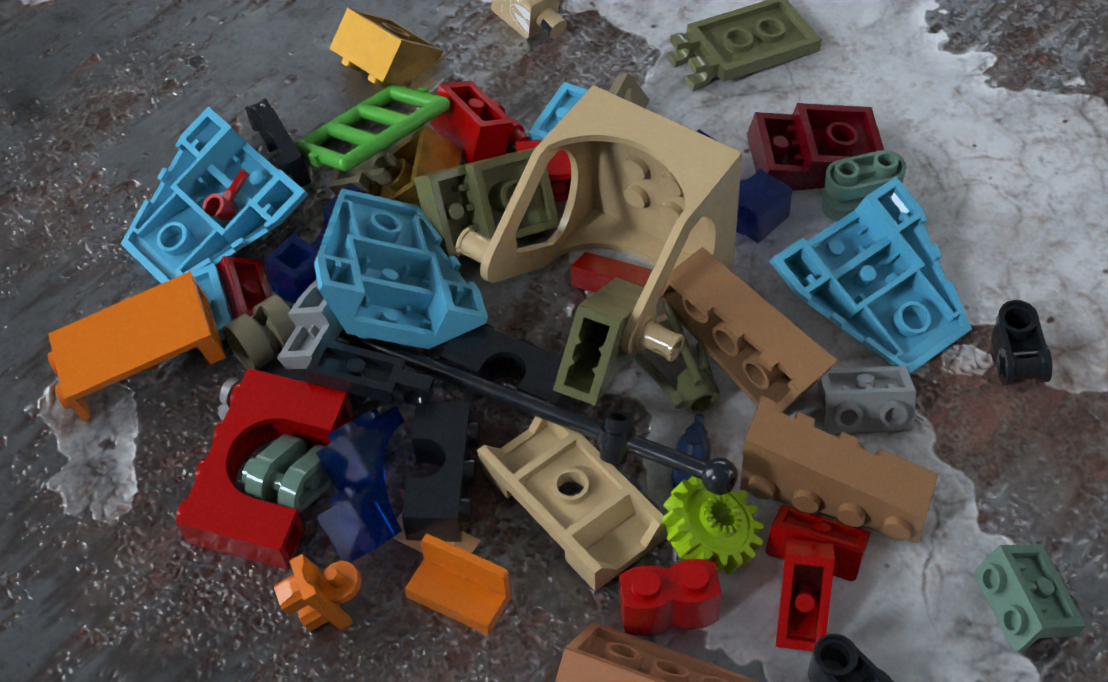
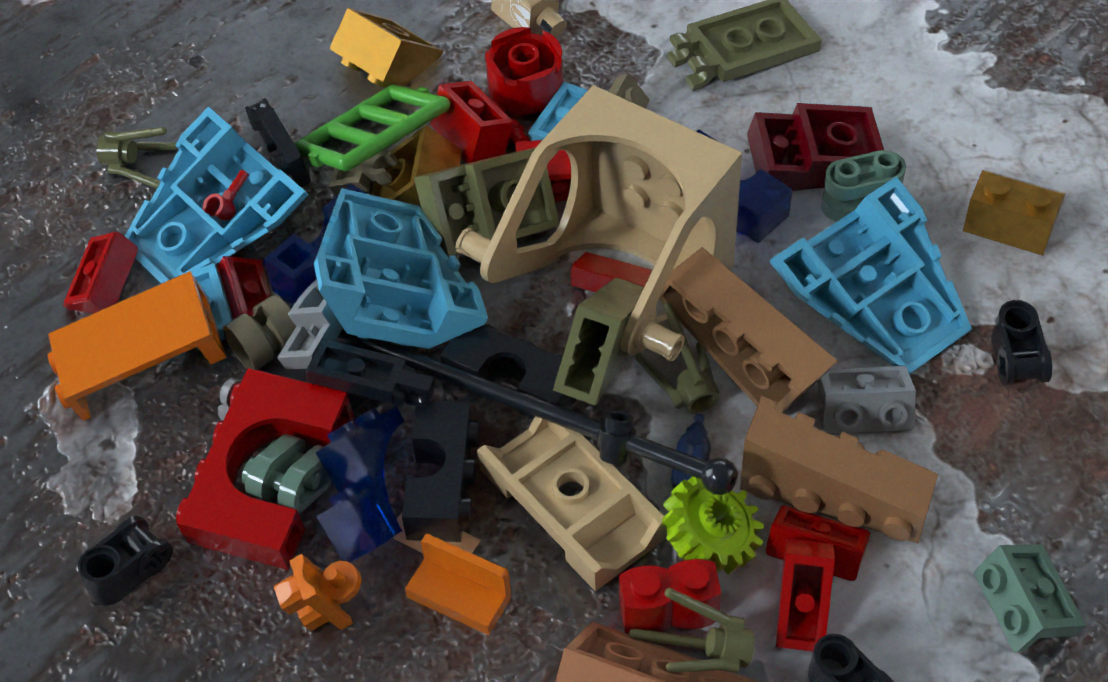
none -> red slope [63,231,138,314]
none -> black piece [78,516,173,606]
none -> olive plant [96,127,179,189]
none -> red brick [485,27,564,119]
none -> olive plant [629,588,755,673]
none -> pearl gold slope [963,170,1066,256]

